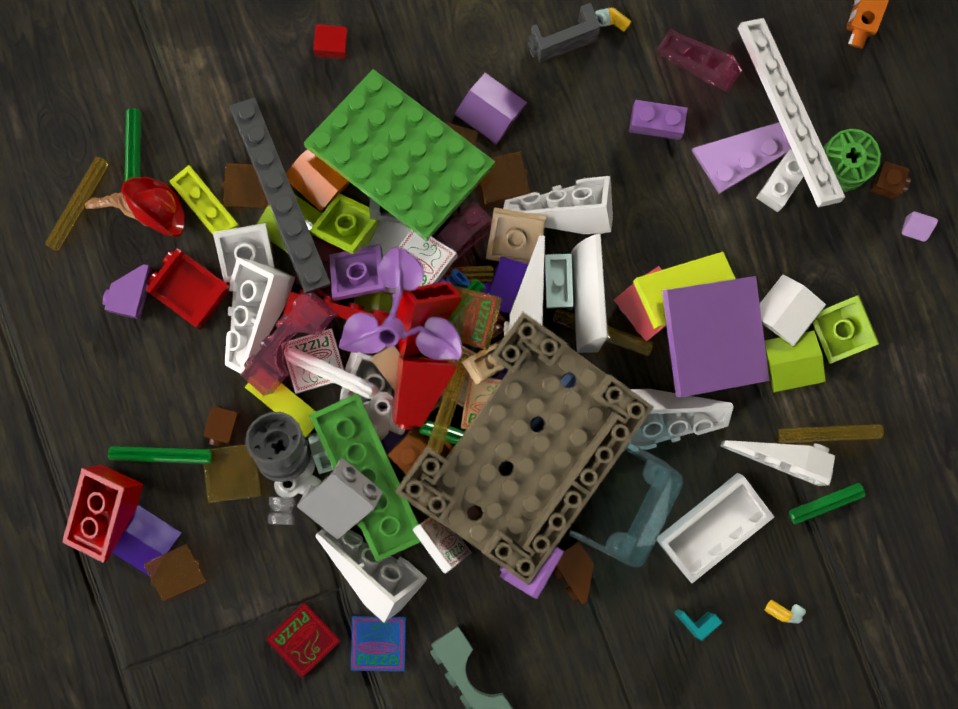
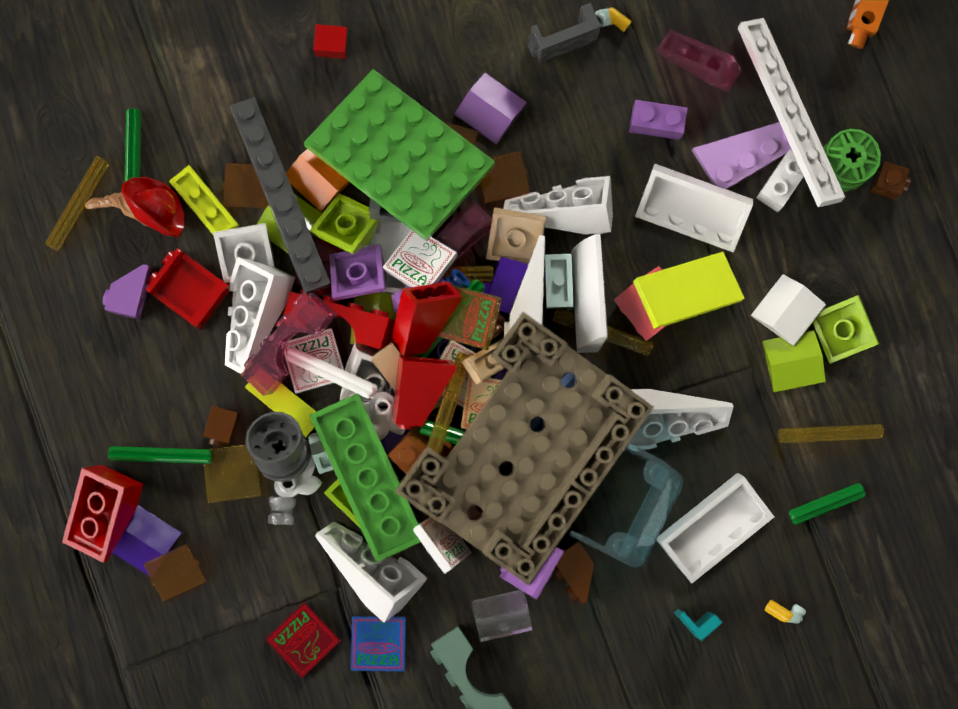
light grey panel [297,458,383,540] -> none
medium lavender plant [339,247,462,360] -> none
medium lavender tile [662,276,770,397] -> none
white wedge [720,441,835,486] -> none
lavender slope [902,211,938,241] -> none
none -> clear panel [472,590,533,642]
none -> white slope [635,164,753,252]

